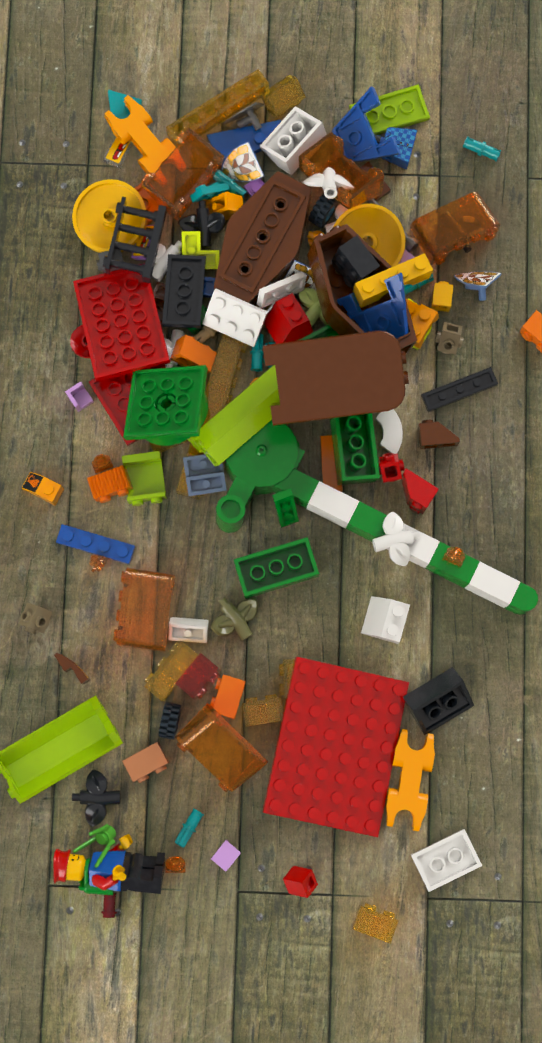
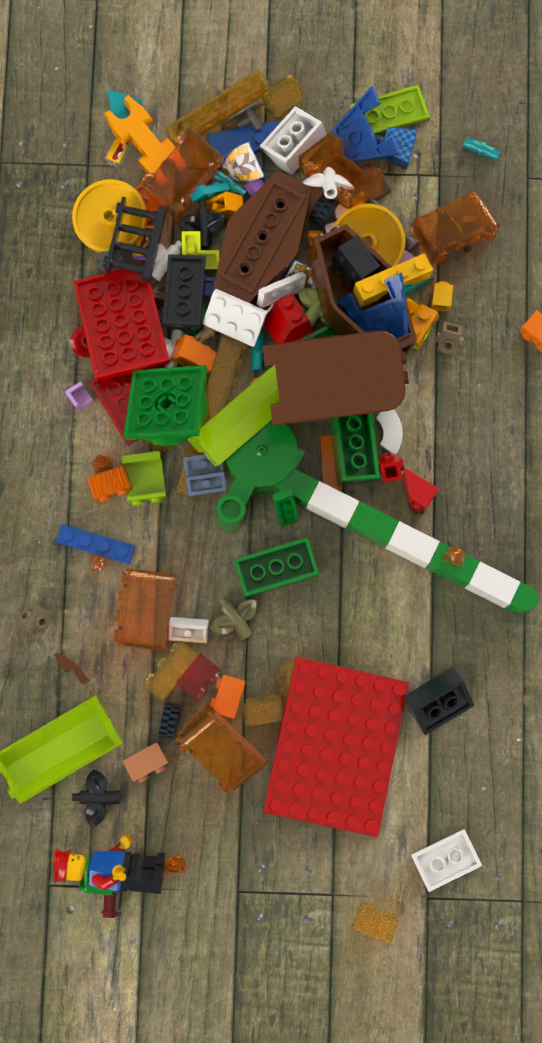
light orange slope [22,472,64,506] -> none
bright green plant [73,824,116,868] -> none
teal axle [175,808,204,848] -> none
lavender panel [211,839,240,872] -> none
red panel [283,866,318,898] -> none
white slope [361,596,410,644] -> none
white plant [372,512,421,566] -> none
light orange piece [385,729,435,831] -> none
reddish brown slope [418,419,460,450] -> none
black tile [421,367,498,413] -> none
shield [454,272,501,301] -> none

